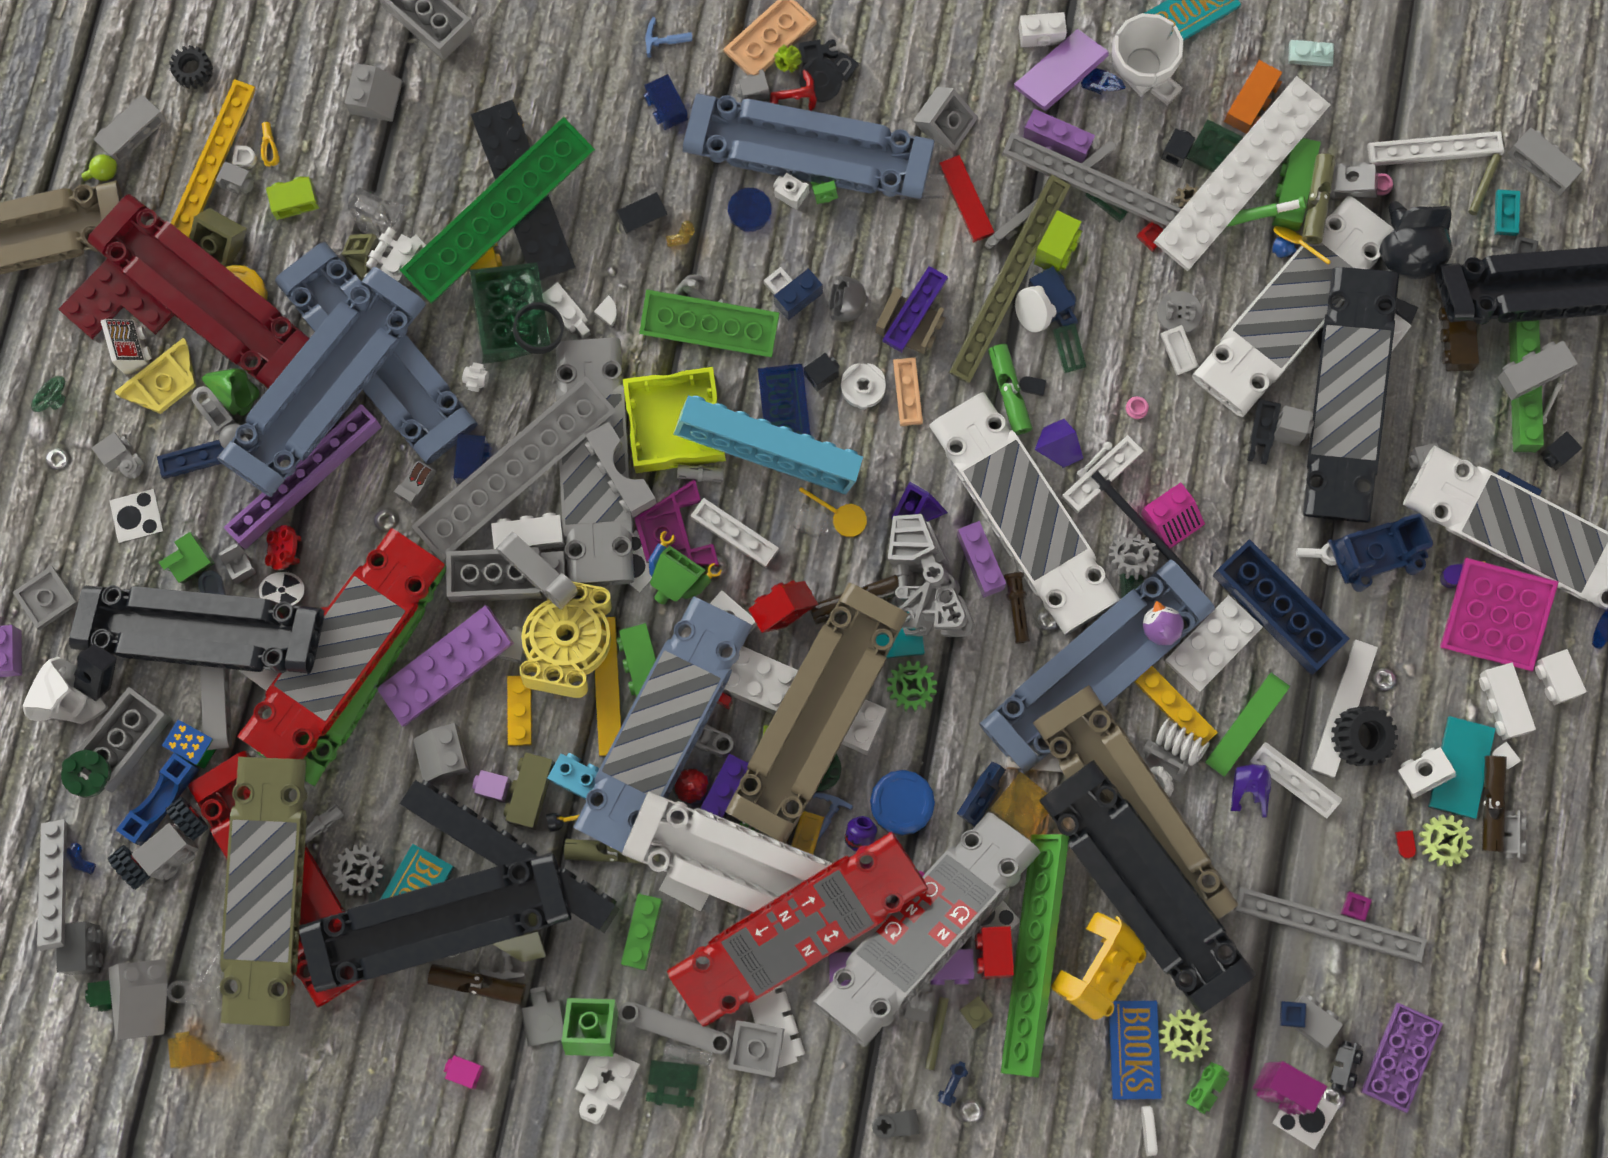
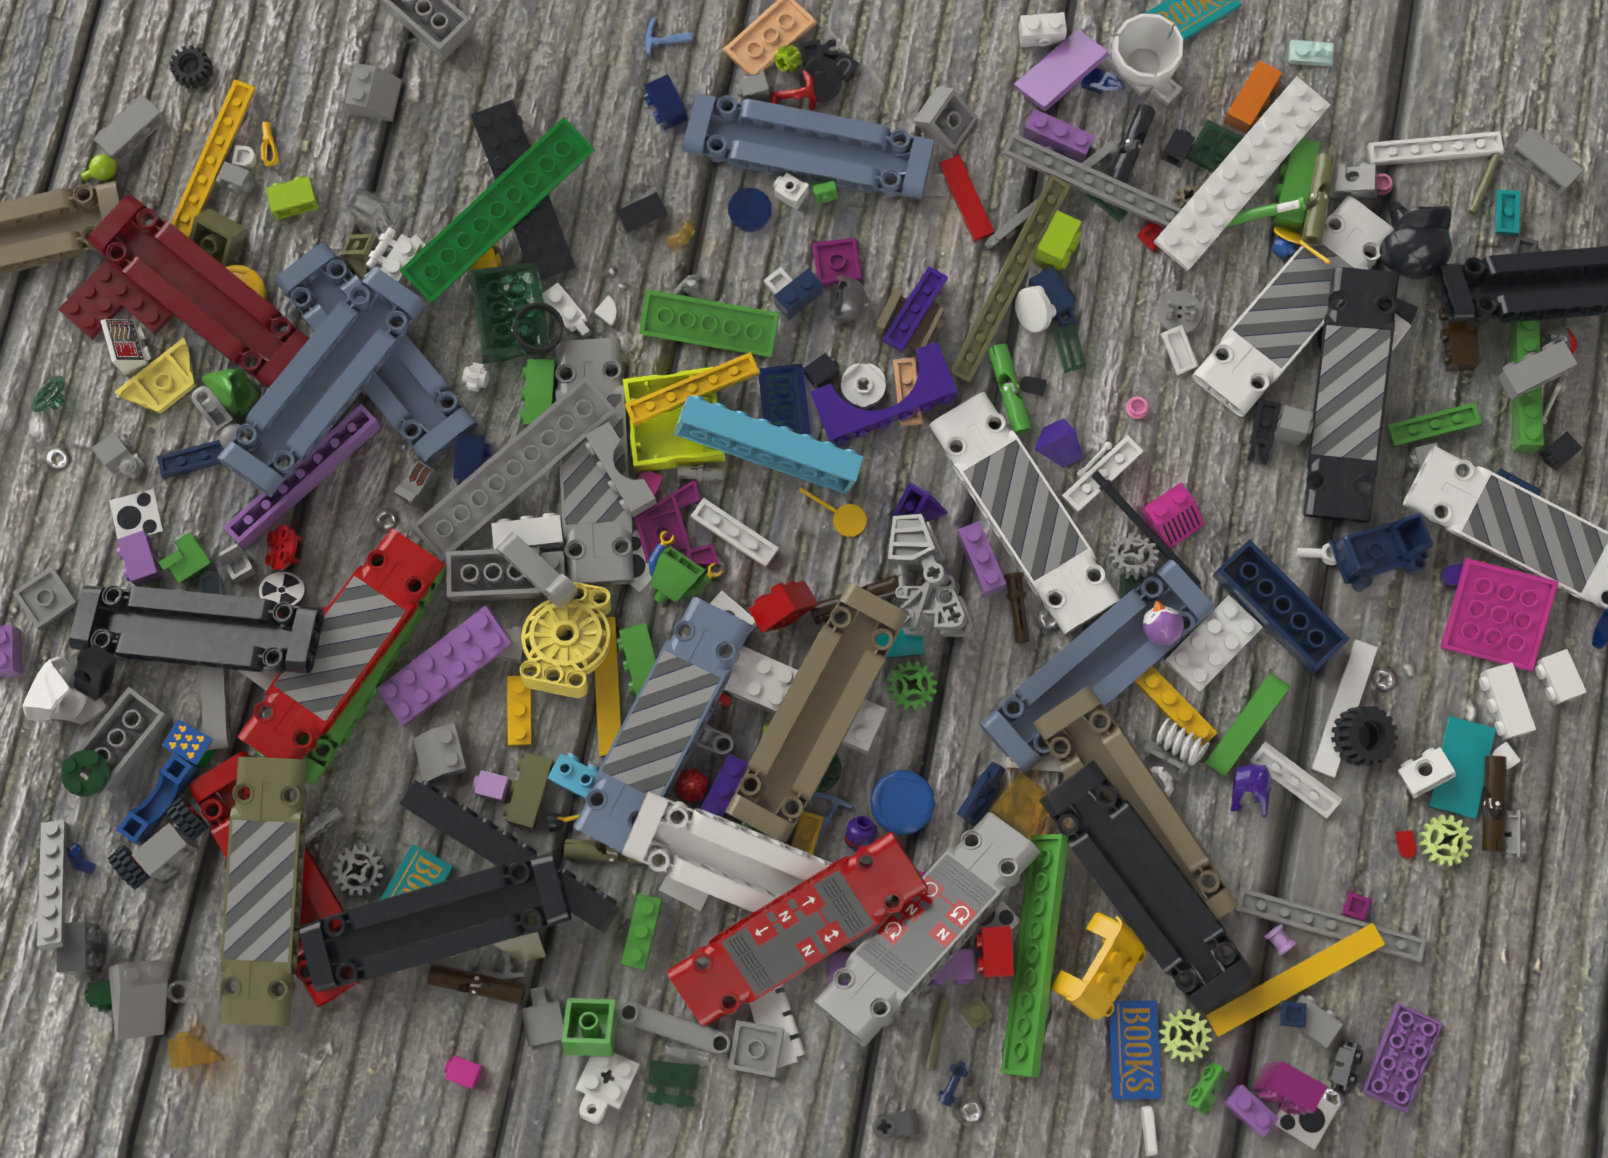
none -> medium lavender brick [117,530,163,586]
none -> bright green brick [520,359,557,428]
none -> yellow tile [624,352,760,427]
none -> dark pink tile [637,471,663,497]
none -> dark purple arch [810,342,958,447]
none -> magenta tile [812,237,862,287]
none -> black piece [1109,104,1156,184]
none -> yellow tile [1205,923,1385,1037]
none -> medium lavender brick [1222,1085,1279,1137]
none -> lavender bush [1264,924,1296,956]
none -> bright green plate [1386,402,1482,448]
none -> dark grey piece [1540,325,1578,355]

